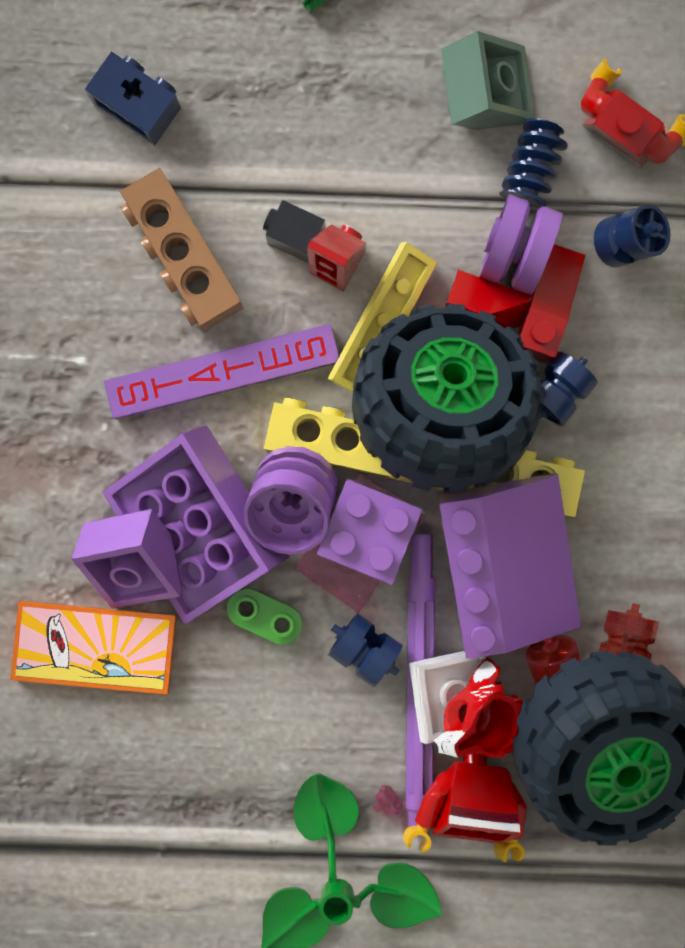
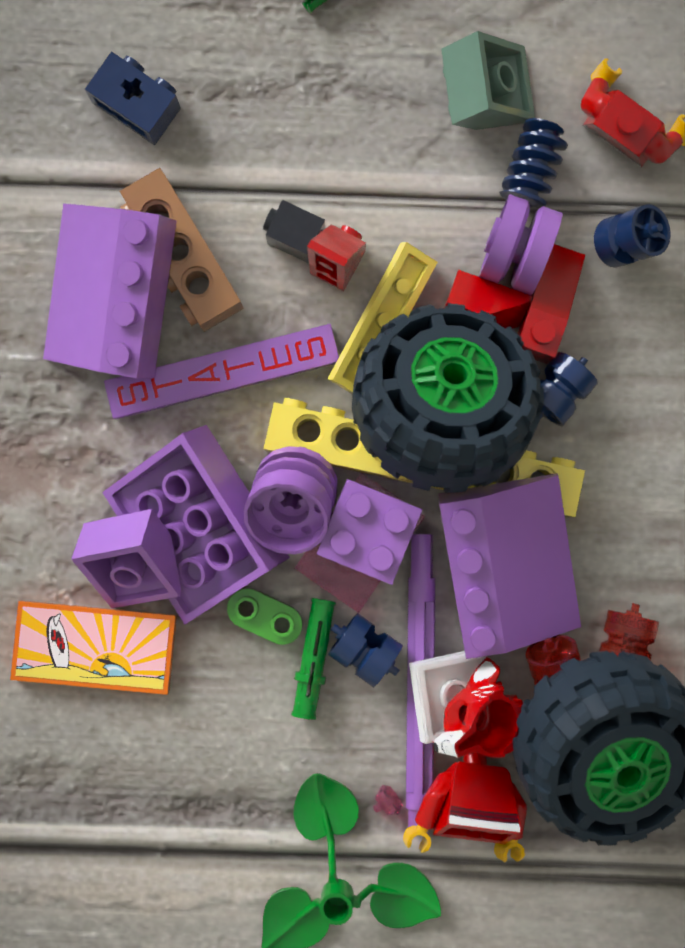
none -> medium lavender slope [43,203,177,378]
none -> green pin [291,598,336,720]

